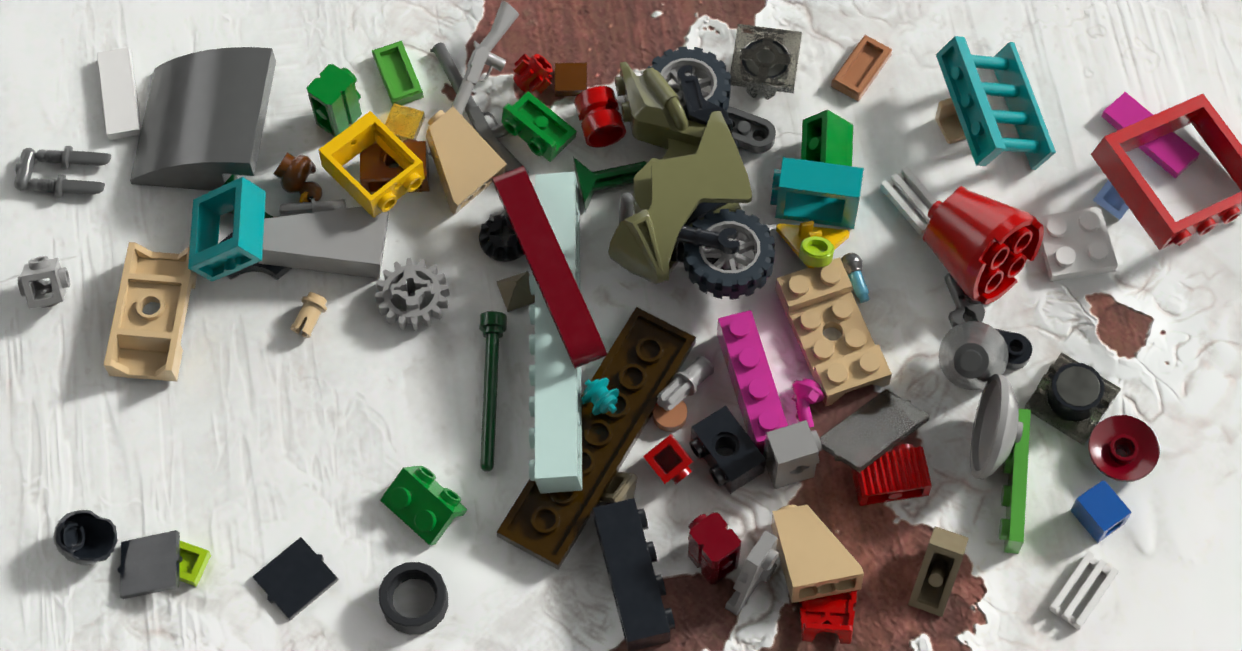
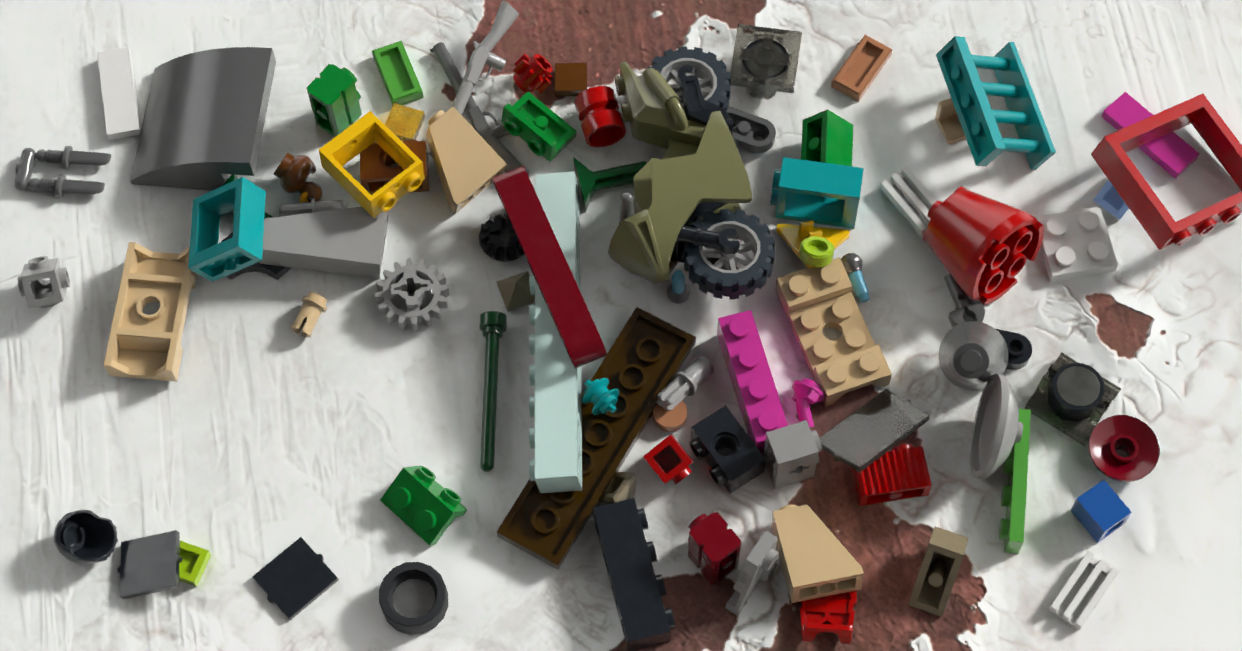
none -> piece [667,270,690,304]

